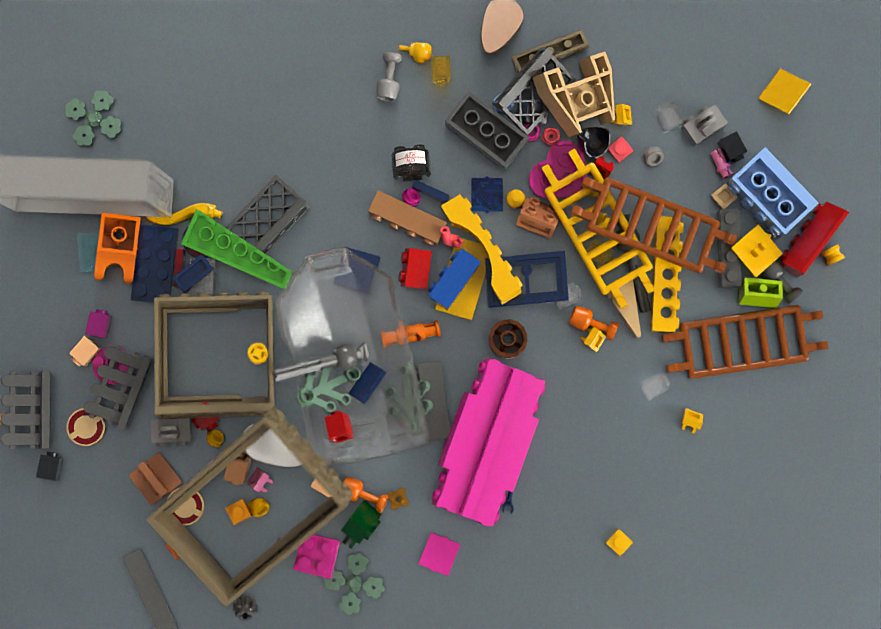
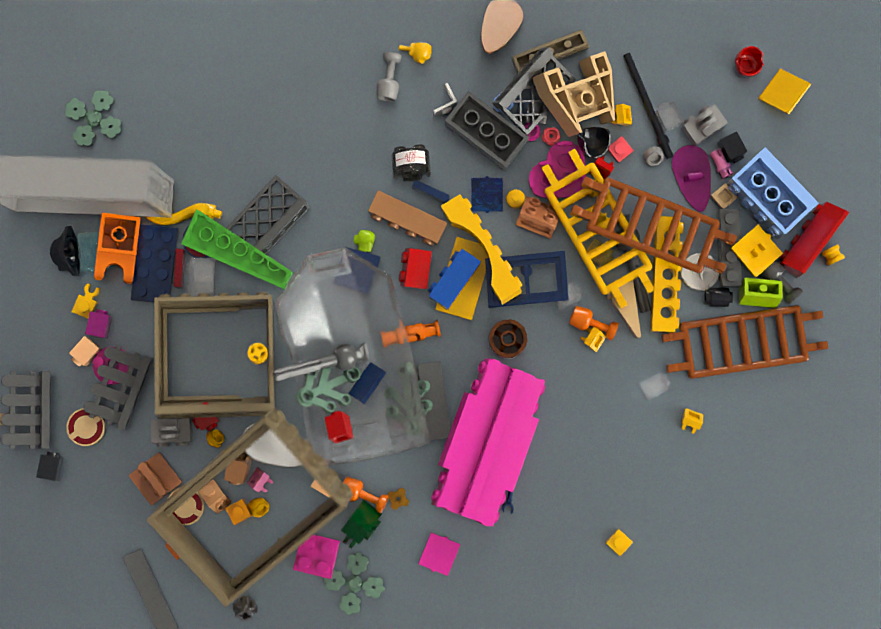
dark blue tile [172,254,214,294] -> none
dark pink plate [402,188,420,207] -> none
clear yellow brick [431,56,451,86] -> none
coral arm [440,226,463,248] -> none
none -> black hat [50,226,81,276]
none -> yellow plate [71,283,100,319]
none -> light nougat bracket [198,479,231,514]
none -> lime piece [353,230,375,253]
none -> white bracket [433,83,457,117]
none -> black bar [623,53,674,159]
none -> magenta shield [671,145,711,212]
none -> white tile [681,253,719,291]
none -> black brick [704,288,733,307]
none -> red hair [735,46,764,77]

